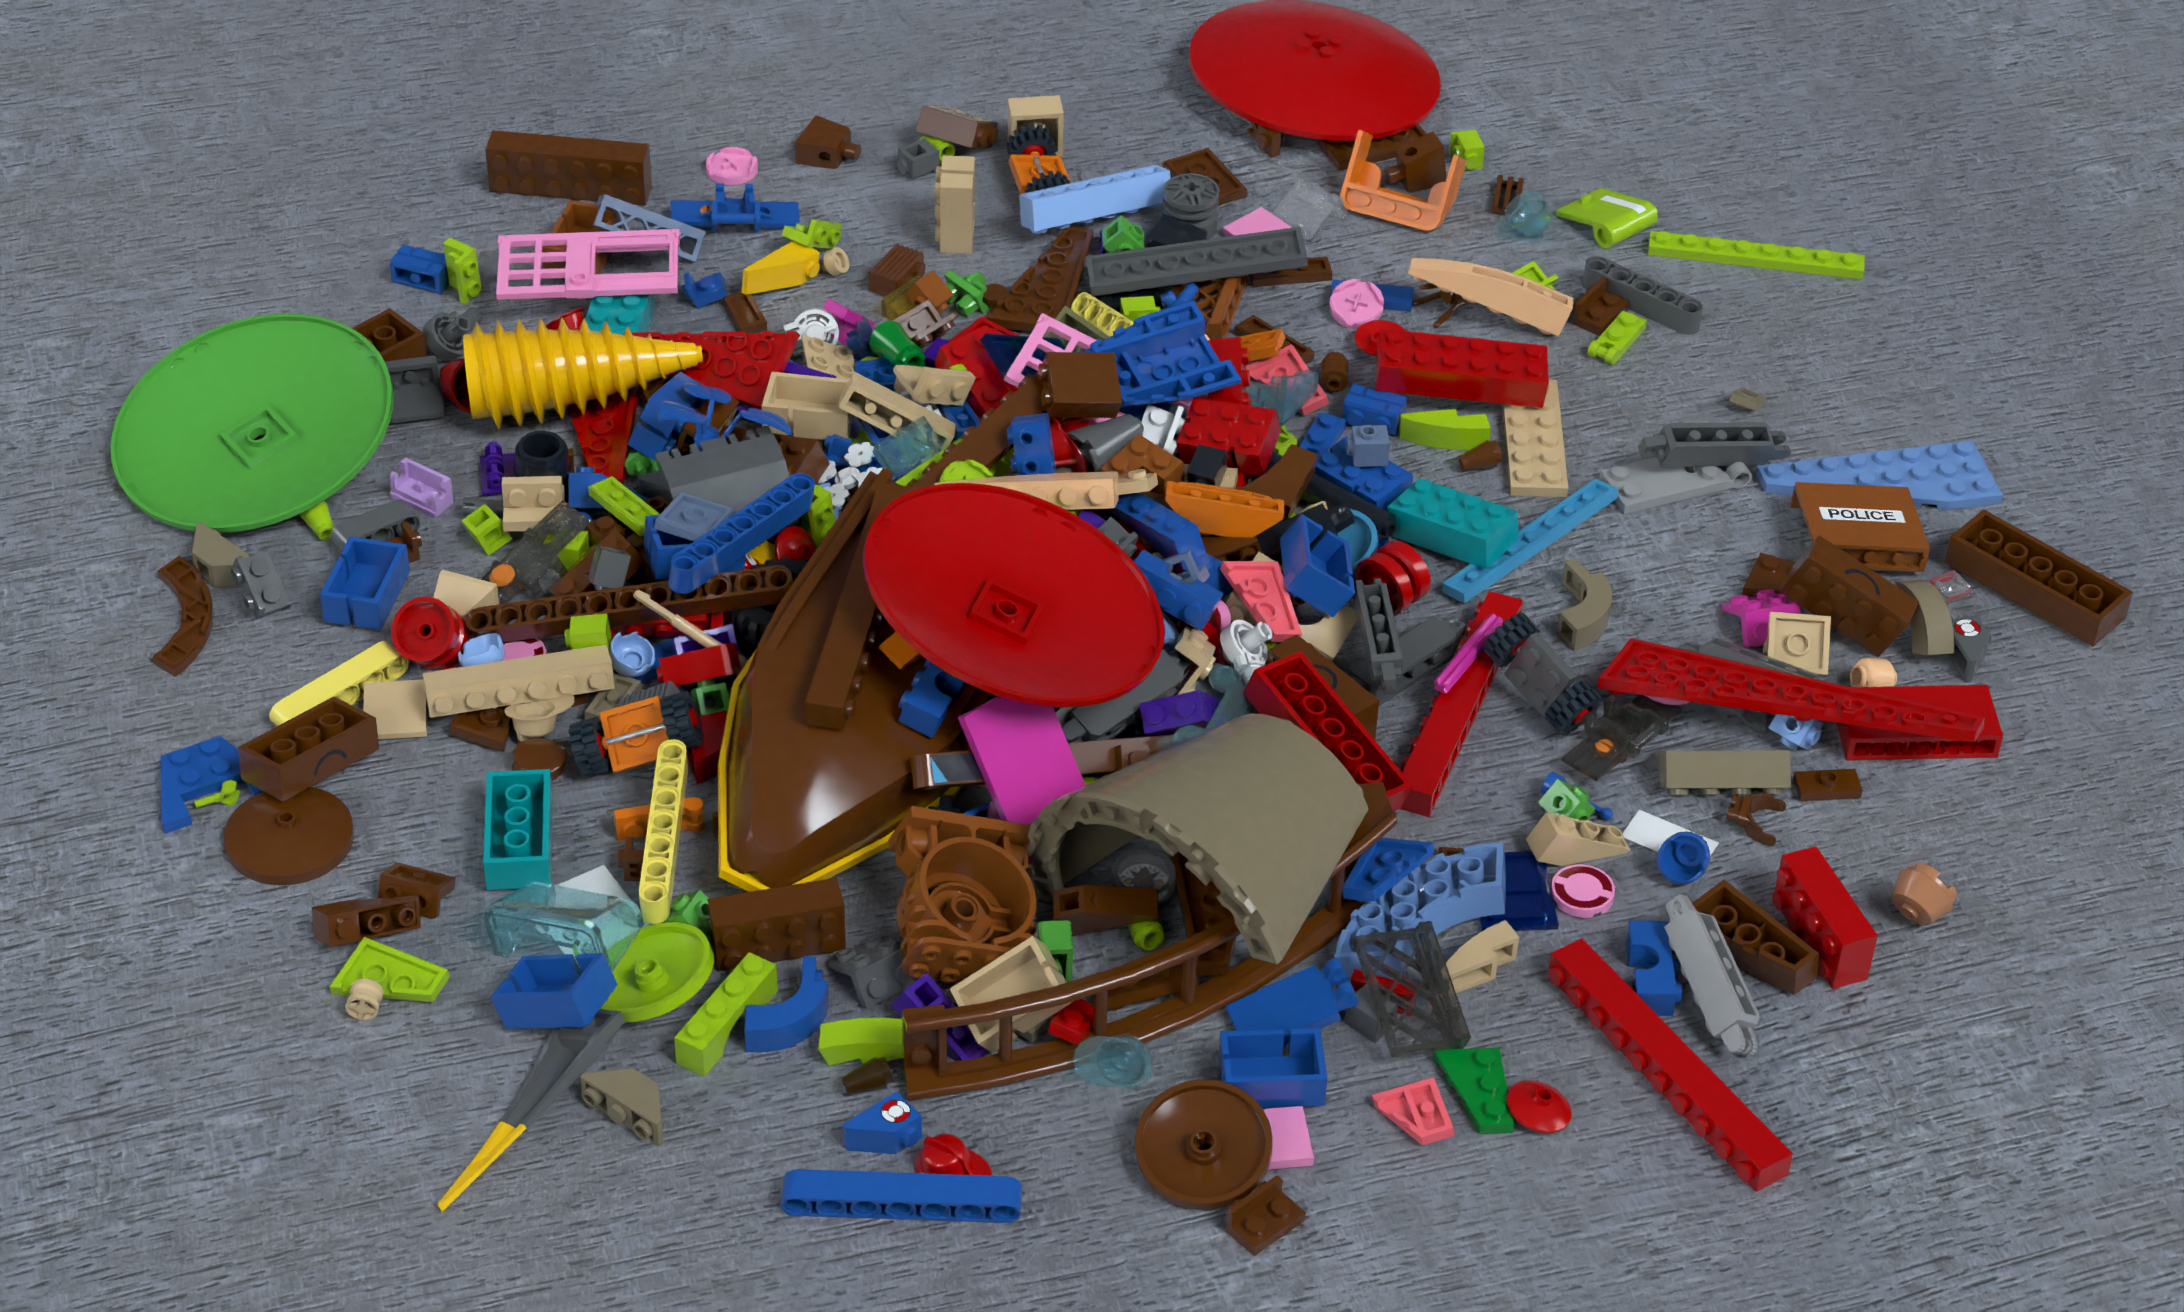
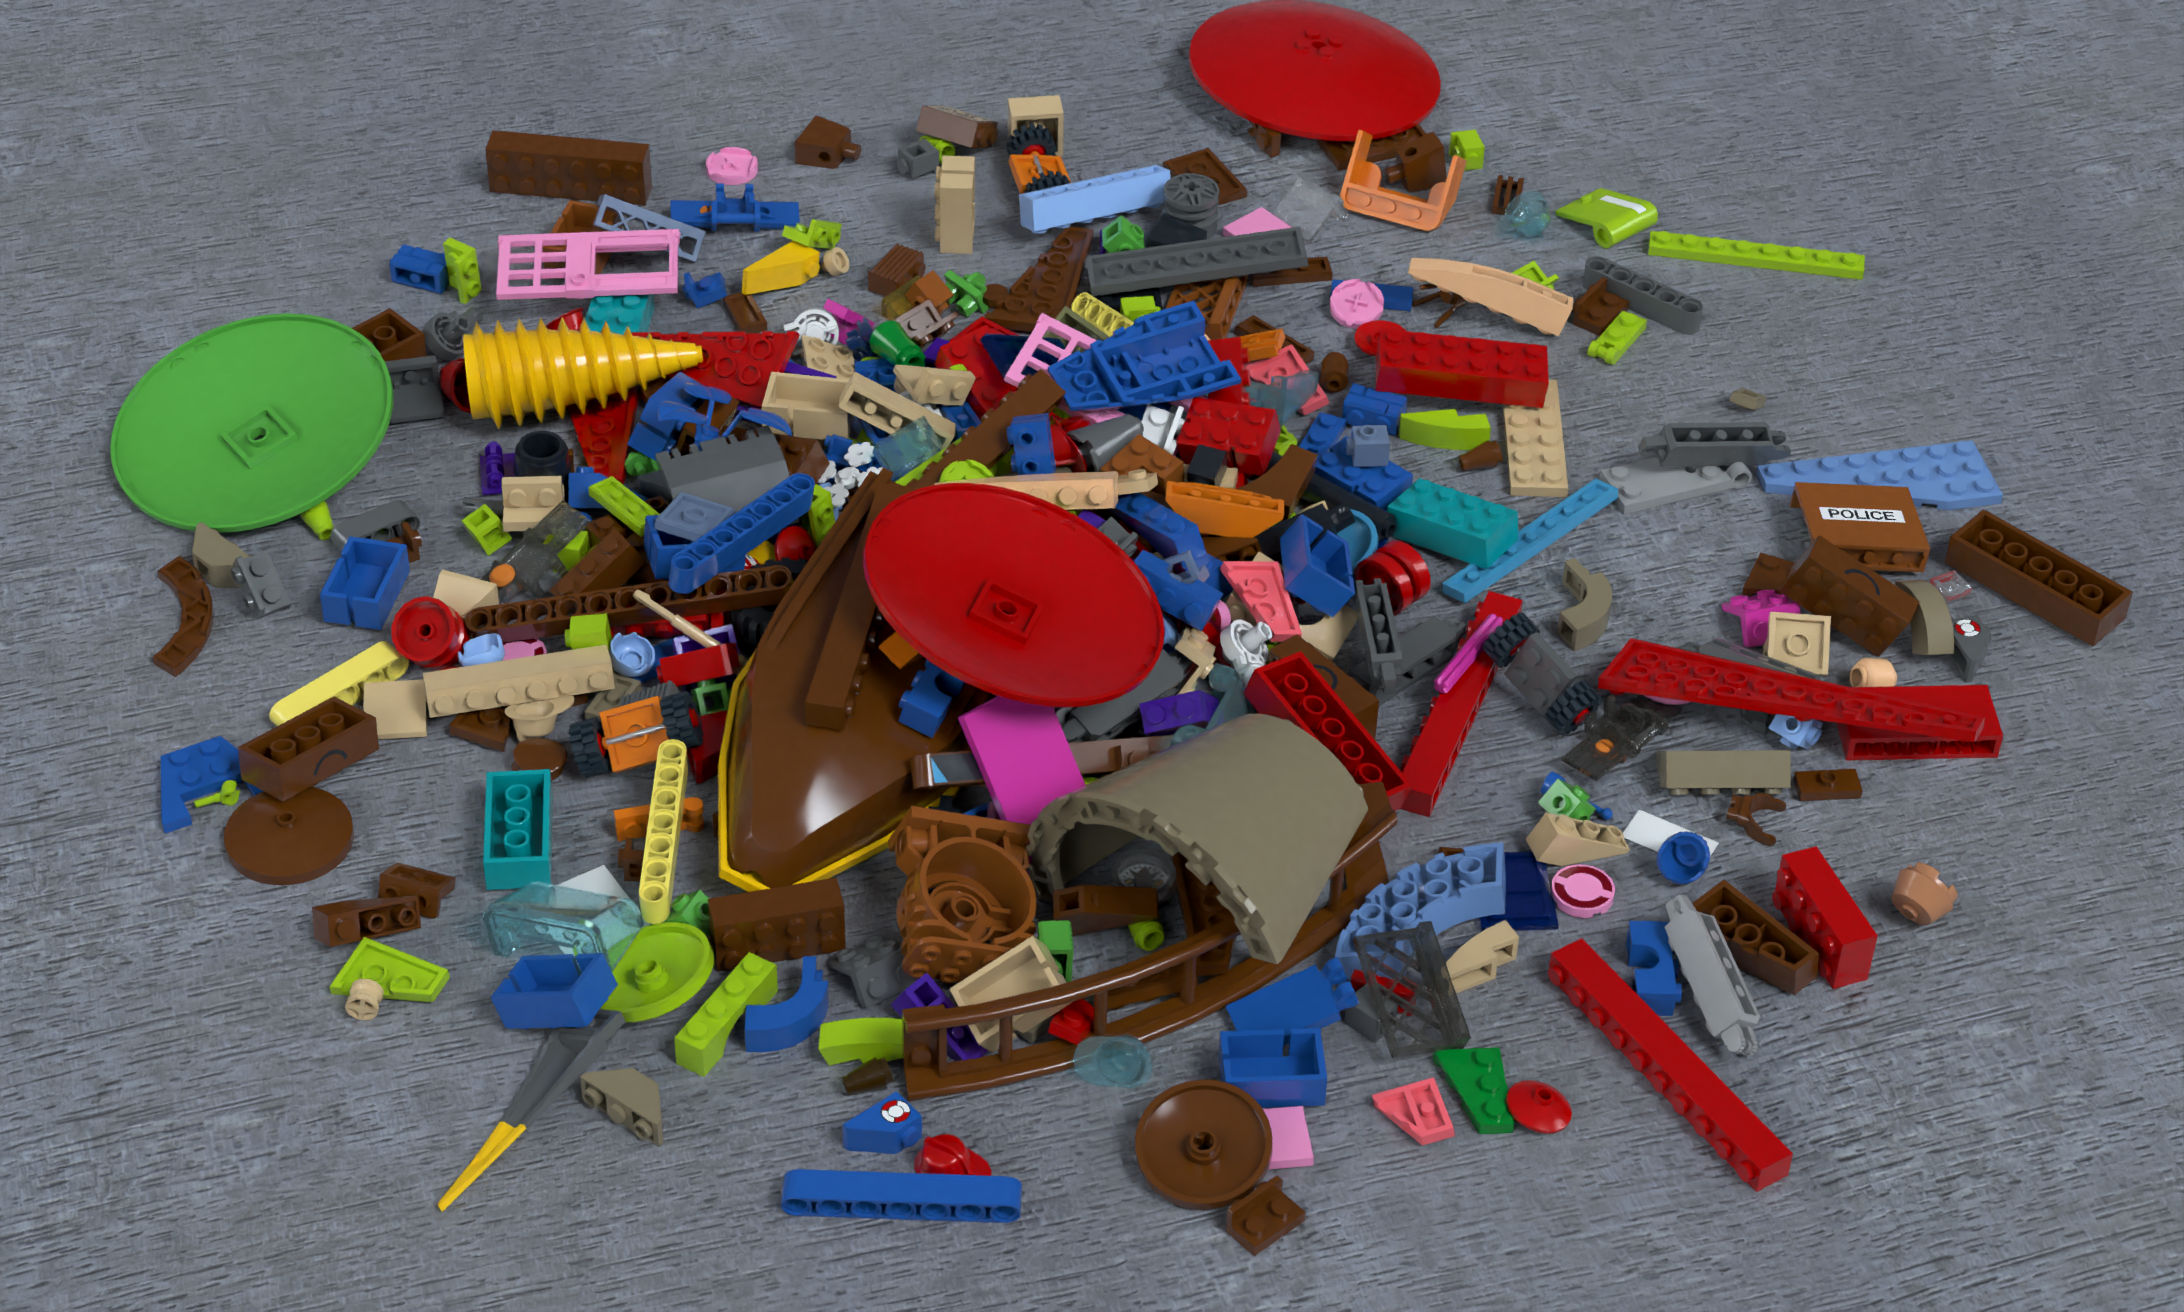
lavender hinge [389,457,454,518] -> none
dark grey brick [588,544,631,590] -> none
reddish brown brick [1038,352,1122,418] -> none
blue arm [1161,283,1199,309] -> none
blue wing [1342,838,1434,902] -> none

